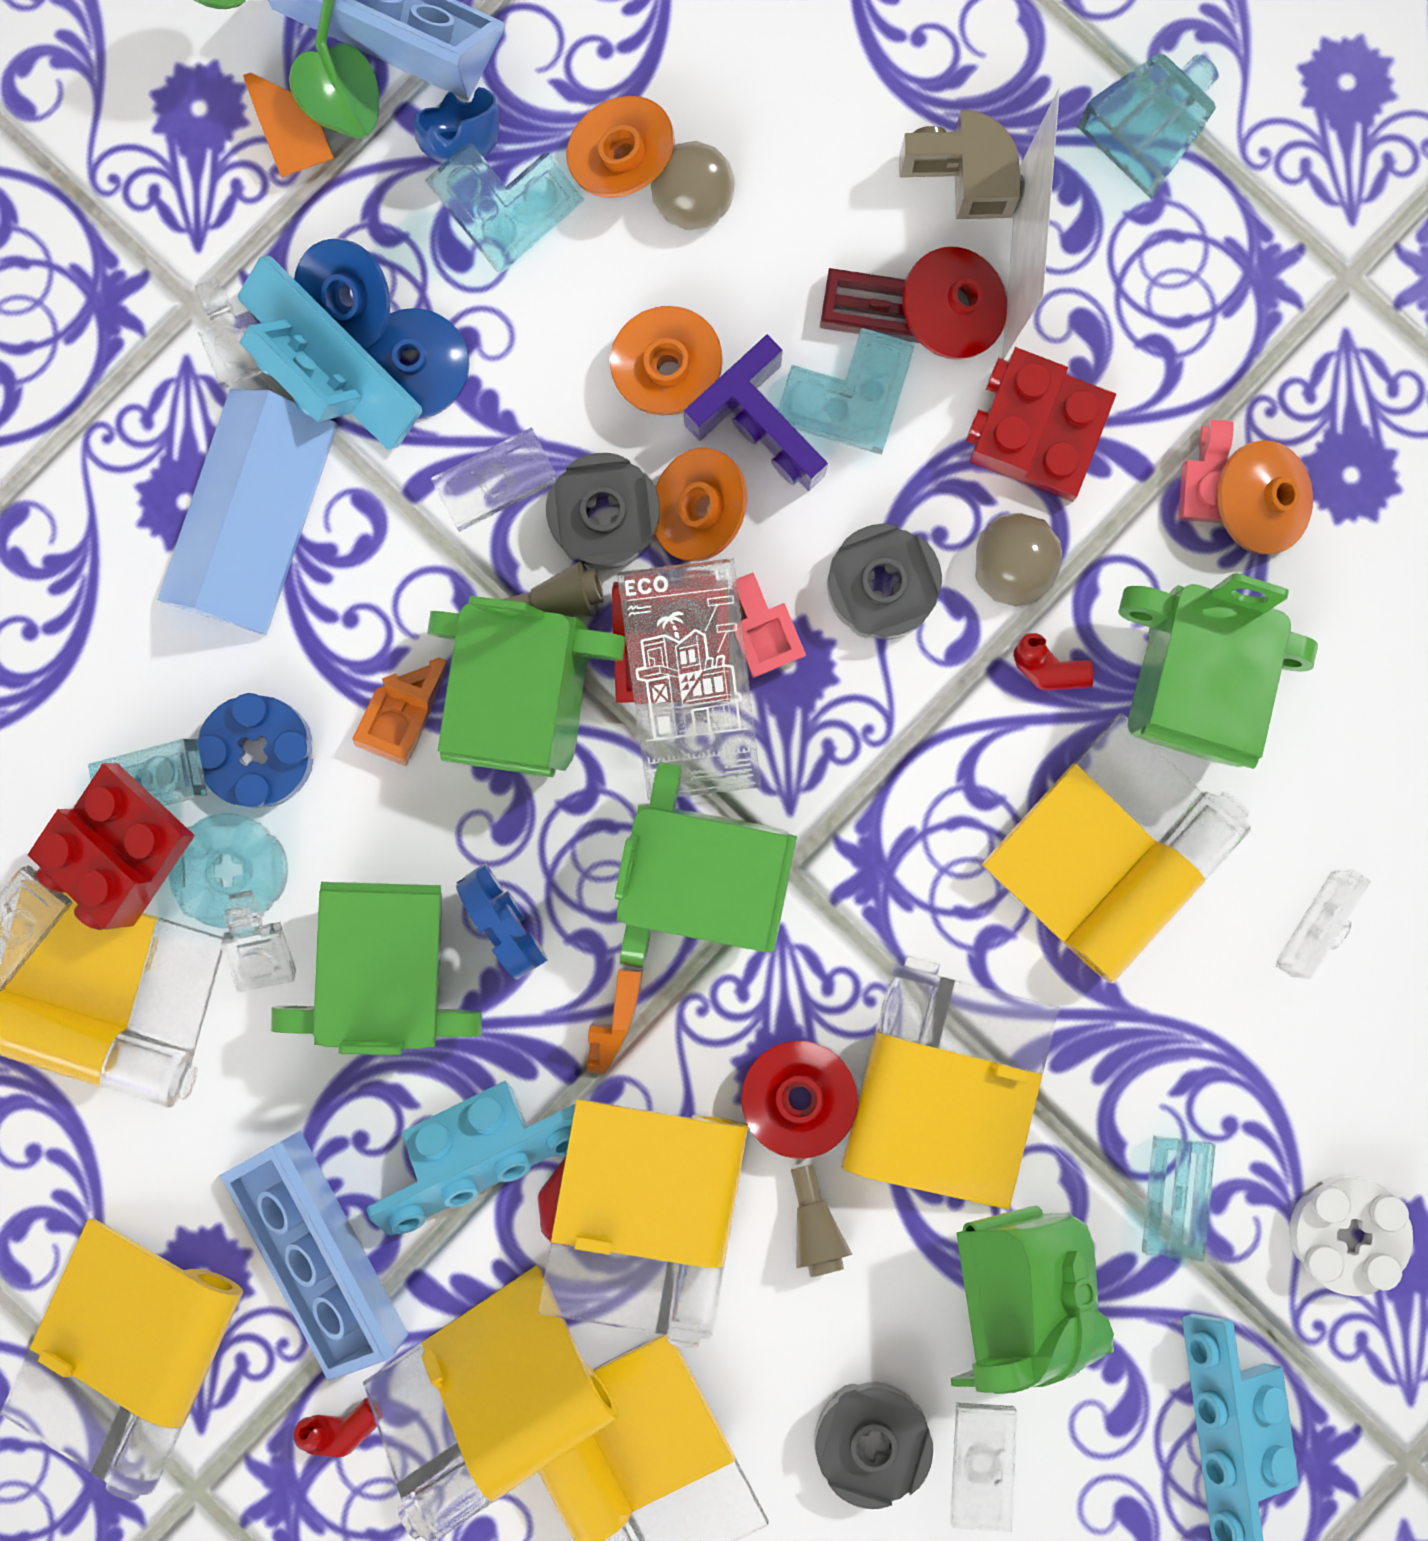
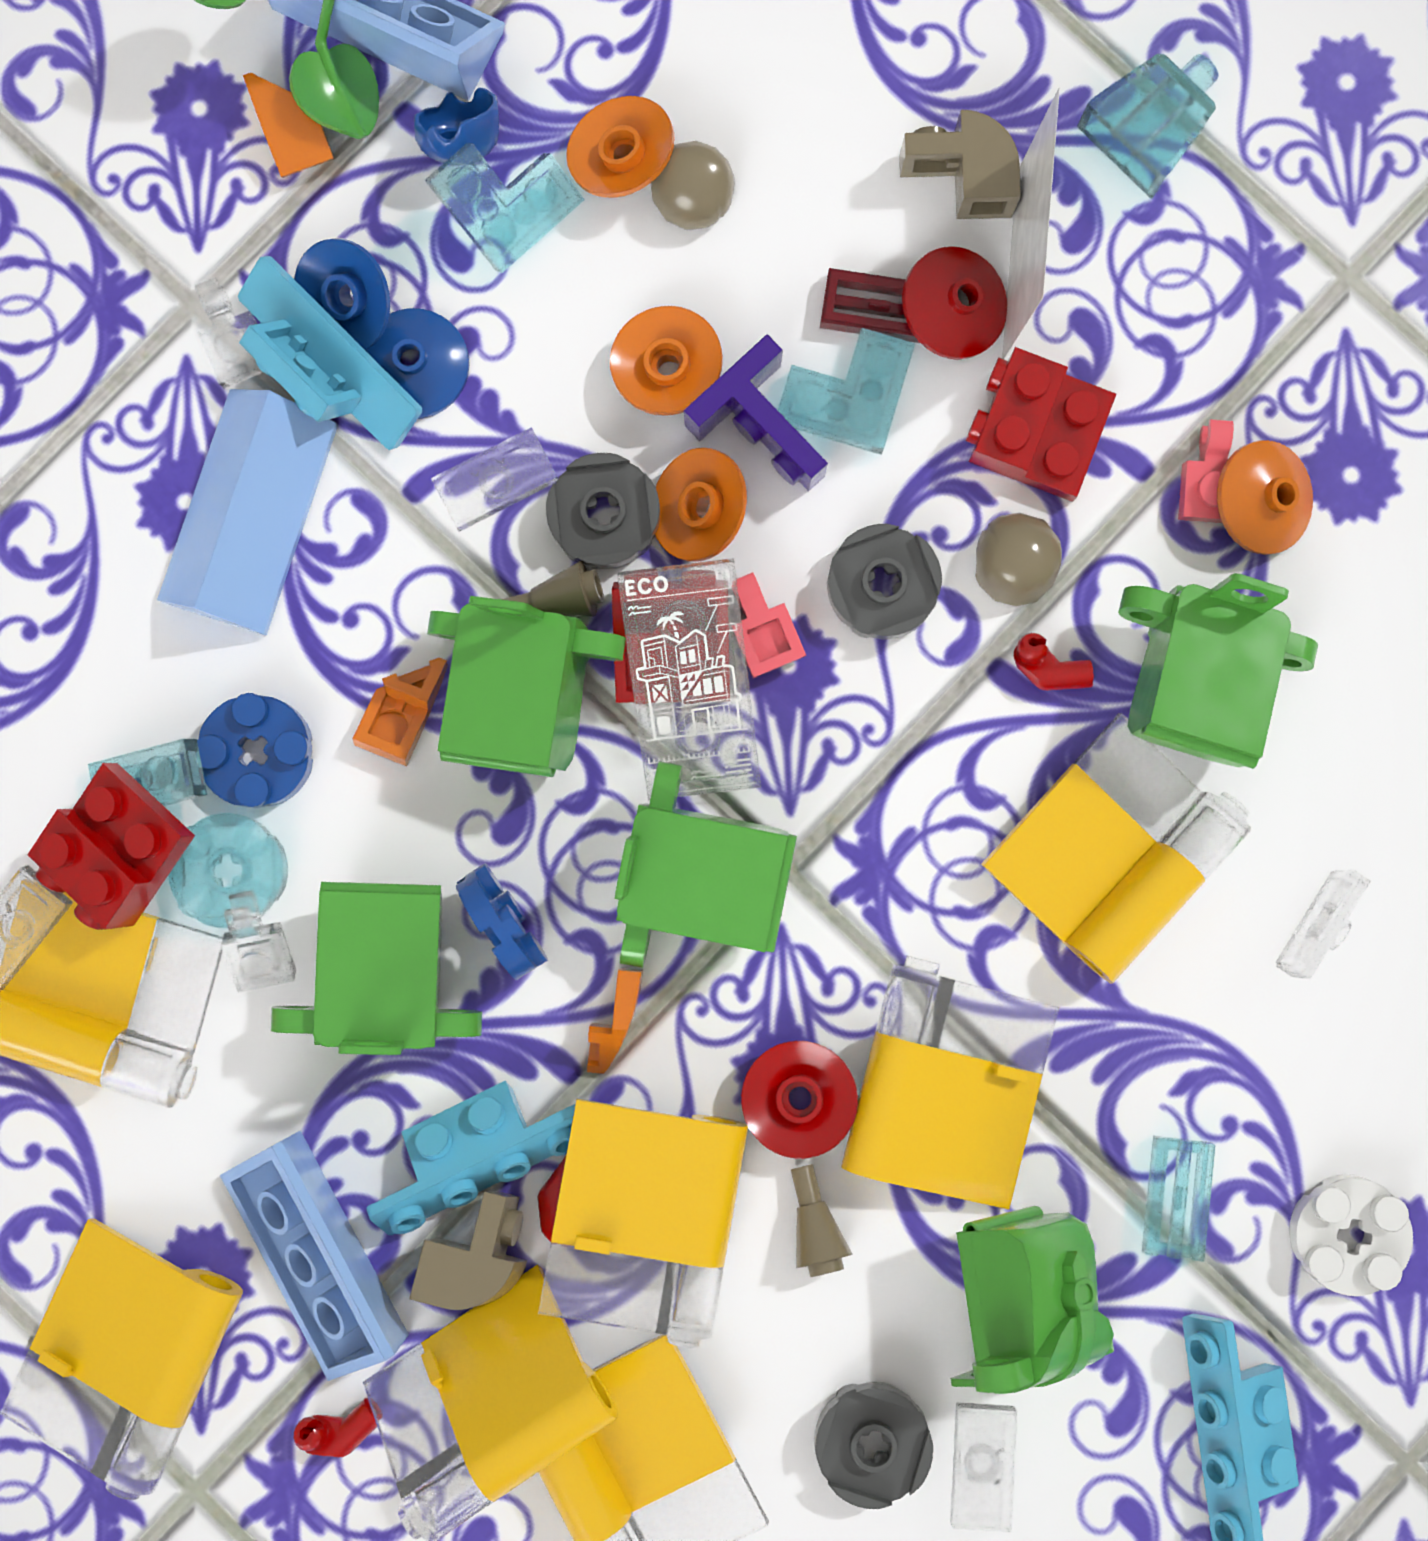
none -> dark tan brick [409,1191,527,1310]

